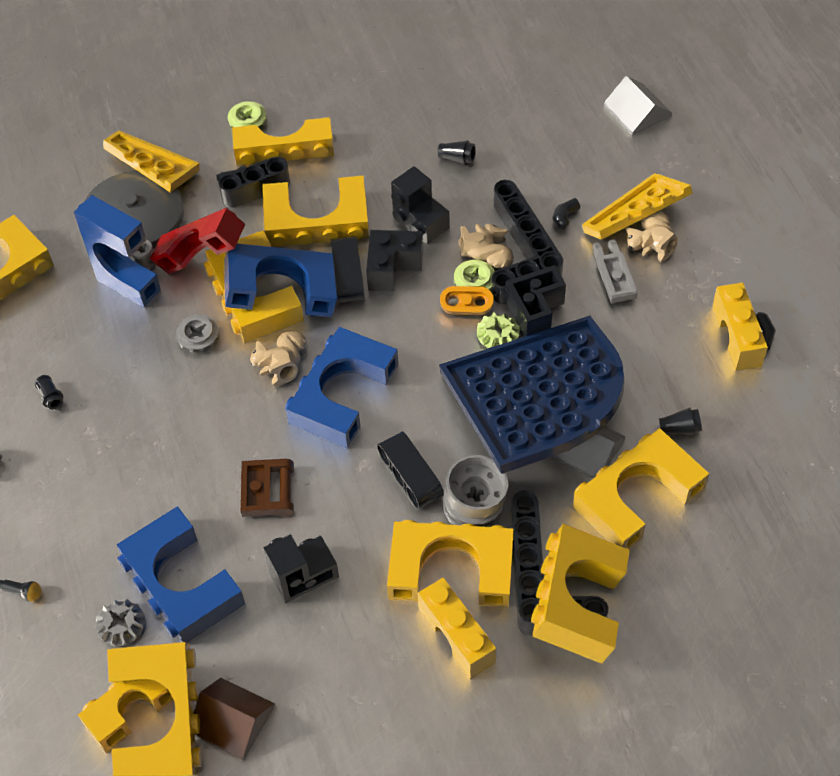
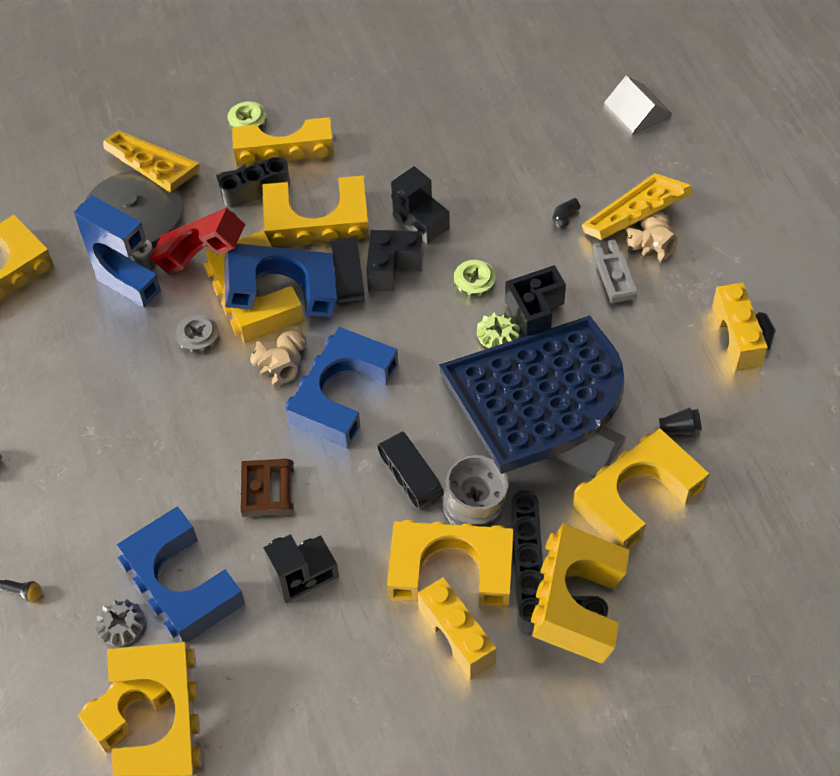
black pin [34,375,64,410] -> none
reddish brown slope [194,678,276,761] -> none
black cone [438,140,476,165] -> none
light orange plate [440,286,493,315] -> none
tan animal [458,224,514,268] -> none
black beam [491,180,563,304] -> none

